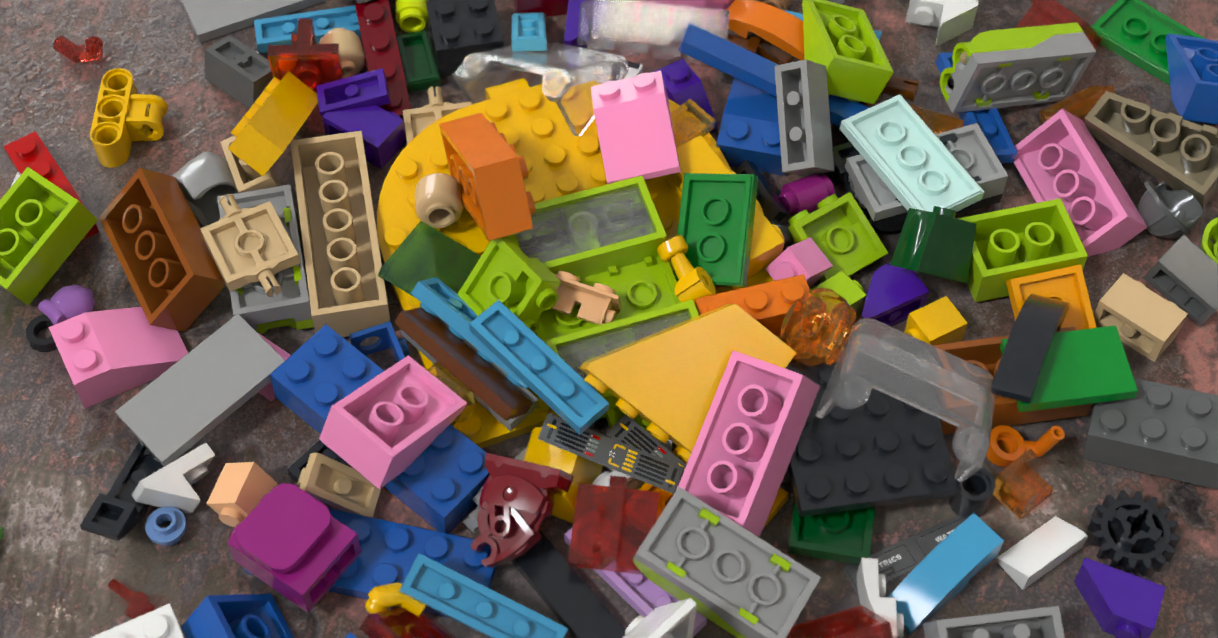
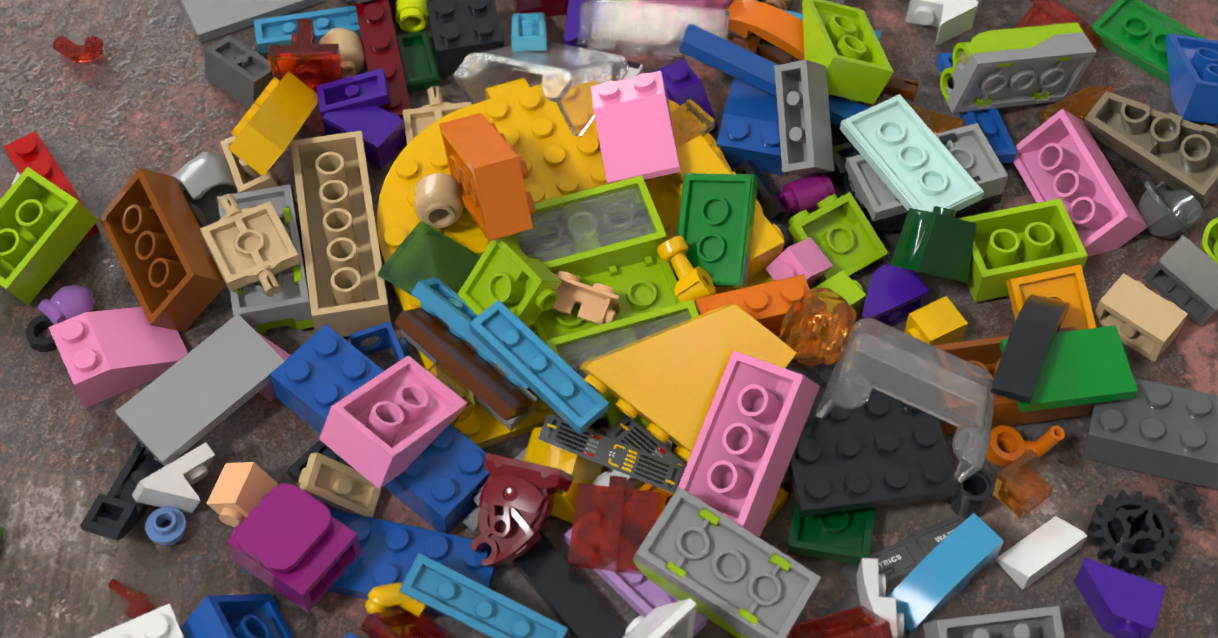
yellow piece [90,68,168,168] -> none

